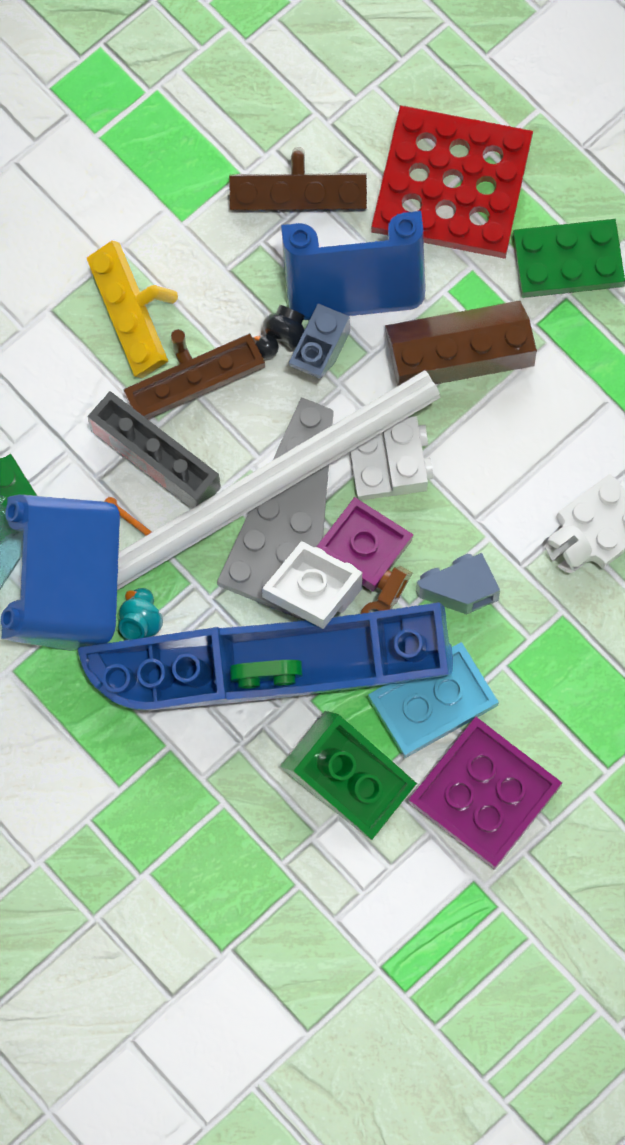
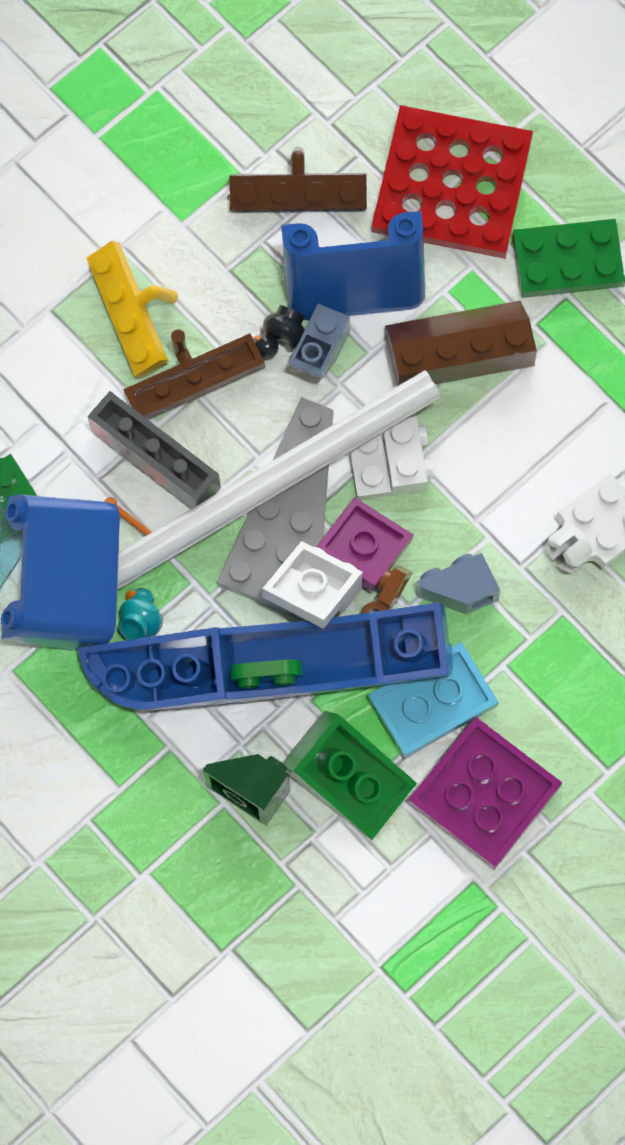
none -> dark green slope [203,754,291,826]

